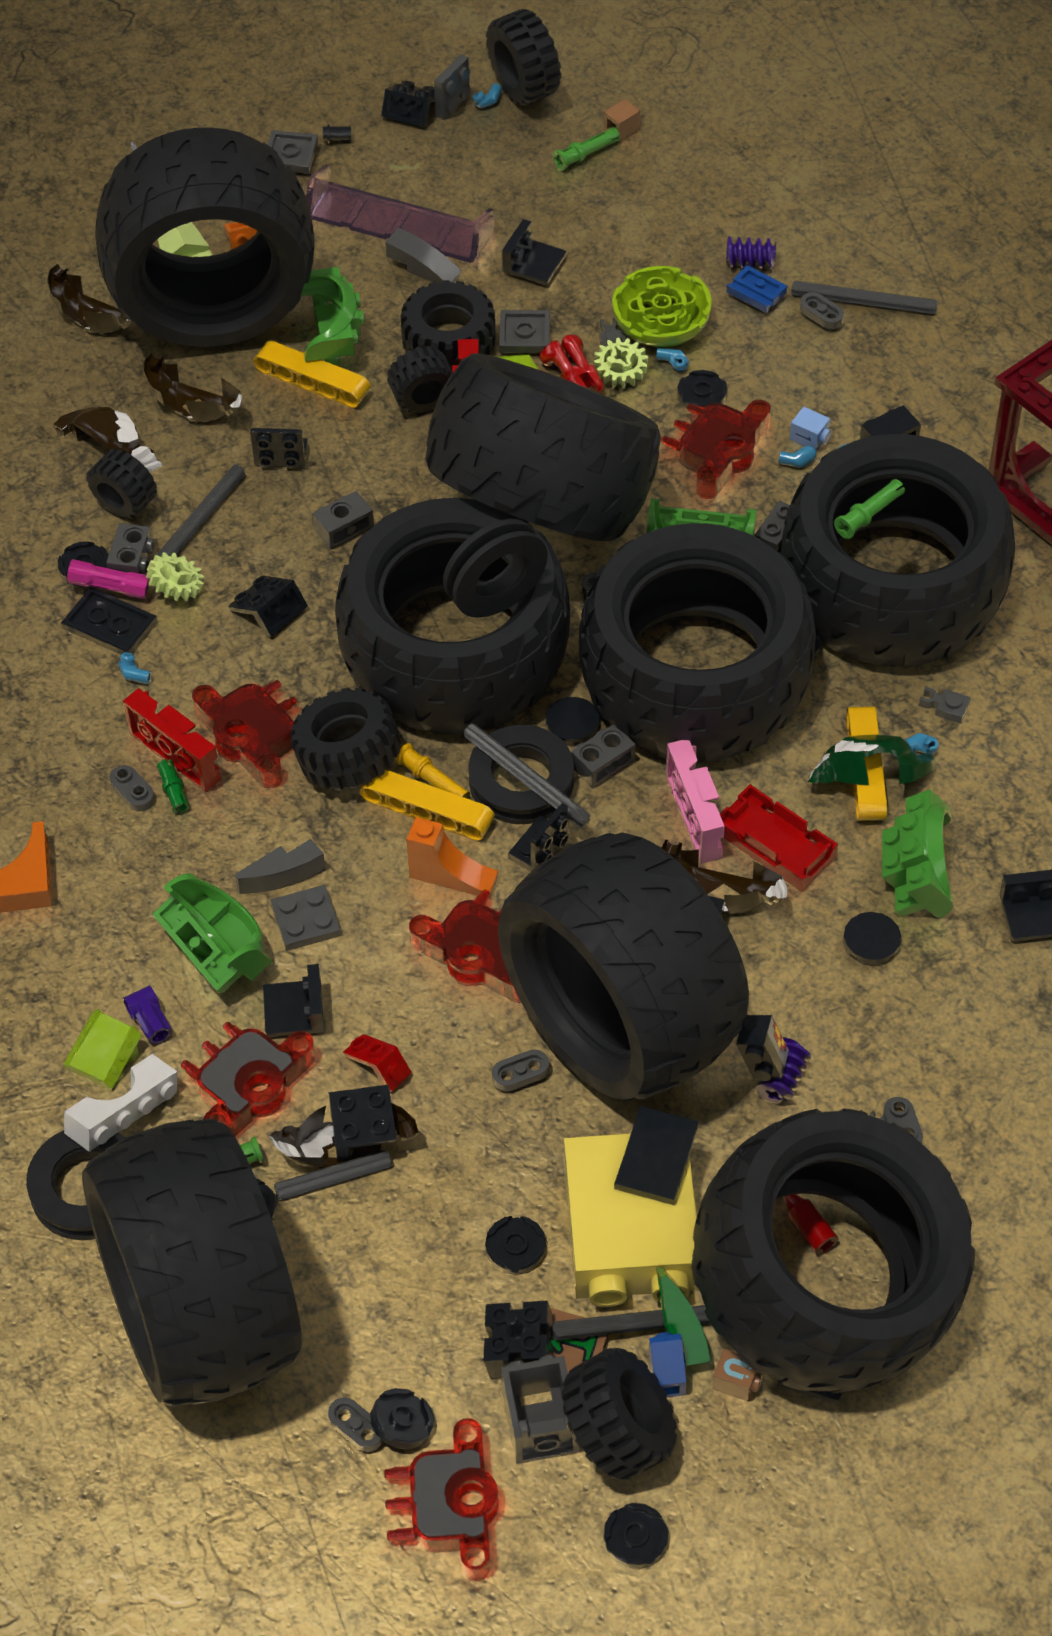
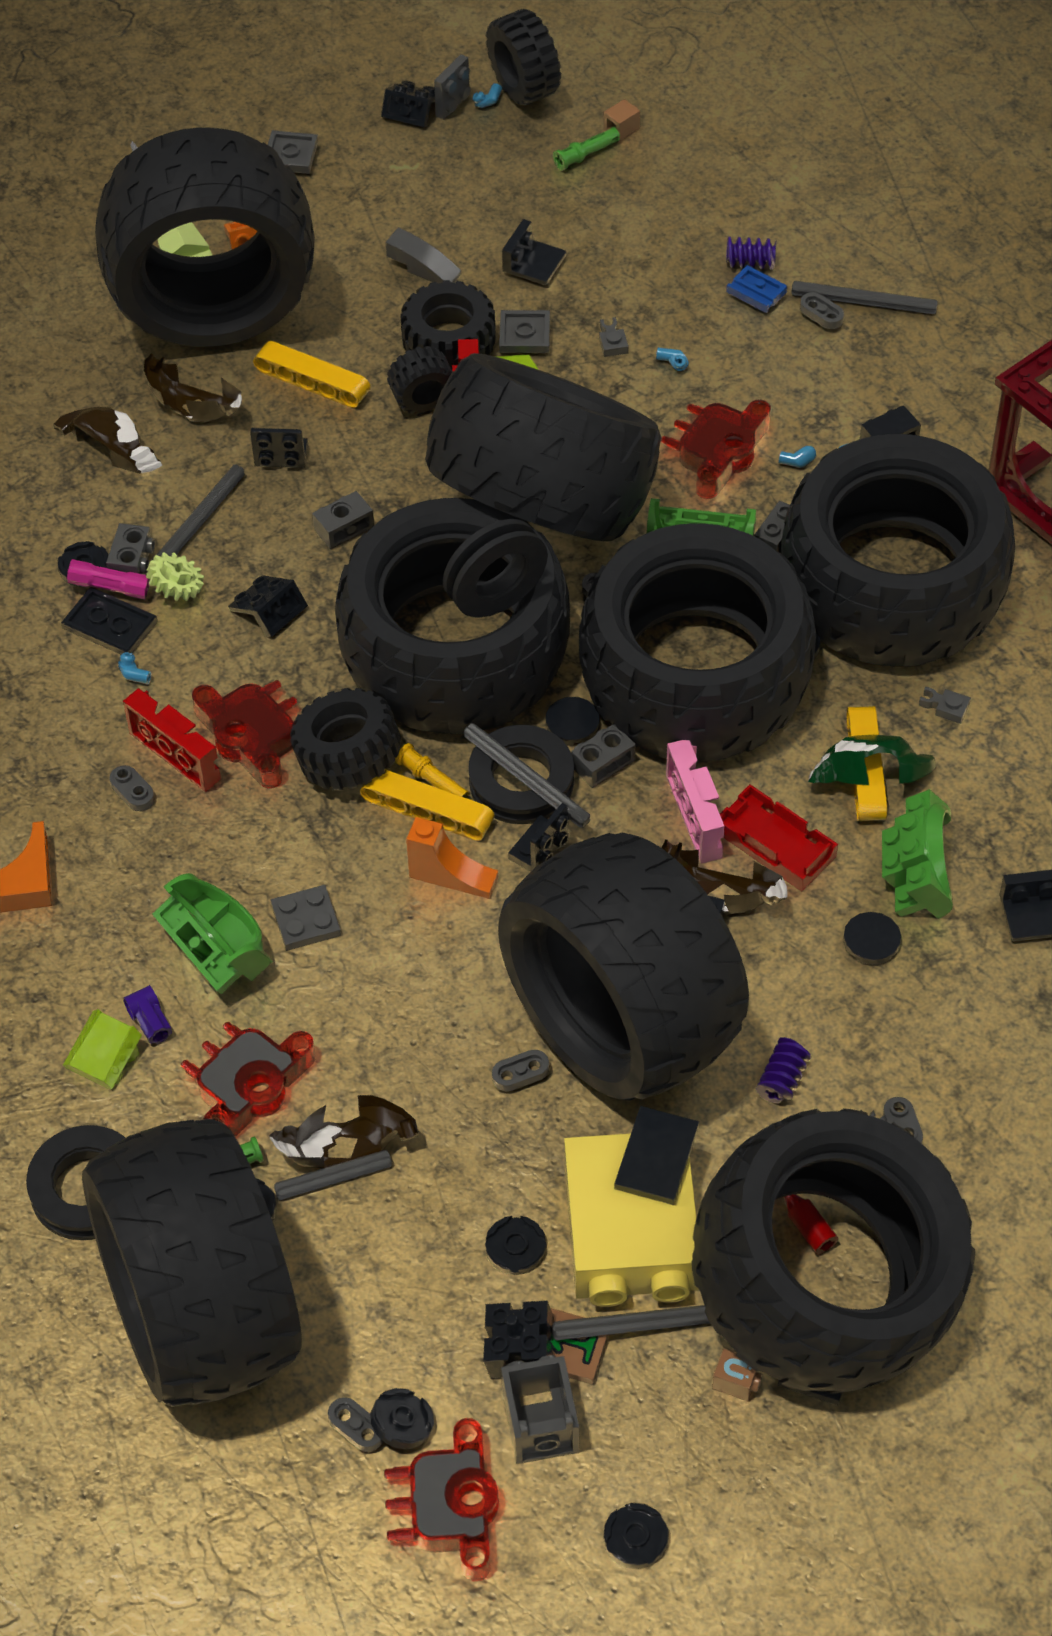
dark brown animal [47,264,133,334] -> none
white arch [64,1054,177,1152] -> none
black tyre [86,449,157,519] -> none
green pin [156,759,190,814] -> none
dark grey slope [234,839,325,894] -> none
black bracket [263,964,324,1037] -> none
bright green piece [301,267,364,365] -> none
piece [306,164,495,263] -> none
black pin [323,124,351,143] -> none
black bracket [329,1085,396,1162] -> none
red bracket [343,1034,412,1092] -> none
clear red piece [409,889,521,1003] -> none
red piece [539,334,604,394] -> none
black tyre [562,1348,677,1480] -> none
yellowish green gear [594,338,648,388] -> none
lime brick [612,266,712,348] -> none
blue slope [648,1332,686,1398] -> none
green slope [656,1267,711,1366] -> none
black tile [677,370,728,413] -> none
black brick [736,1015,789,1081] -> none
light blue brick [789,407,831,451] -> none
bright green pin [834,479,905,539] -> none
dark azure arm [905,733,939,754] -> none

